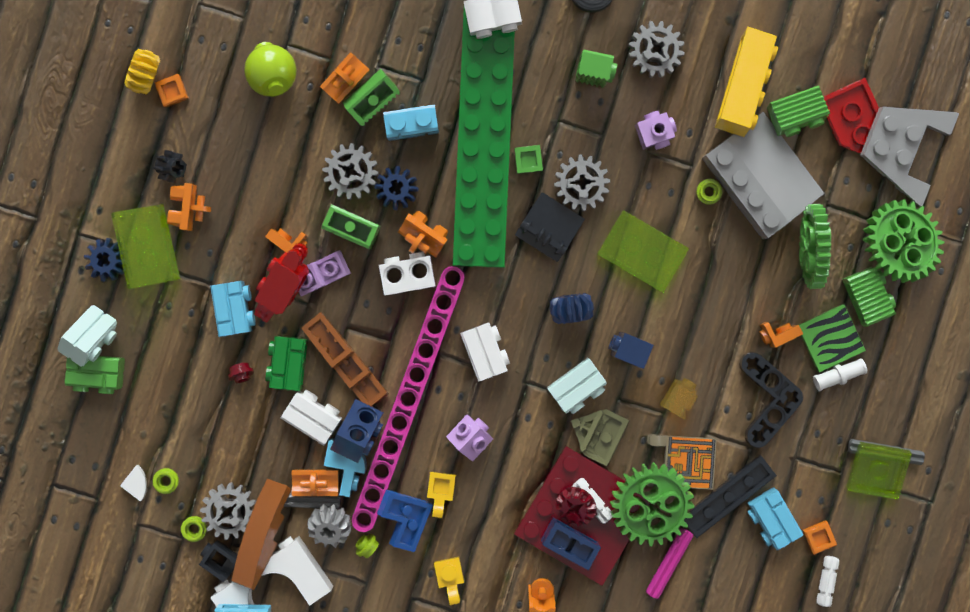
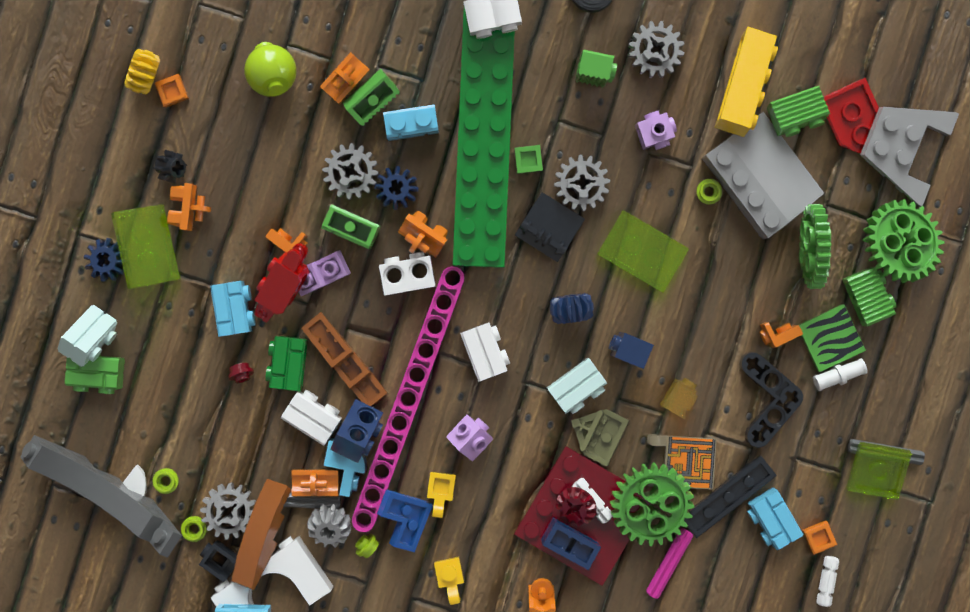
none -> dark grey arch [20,435,182,558]

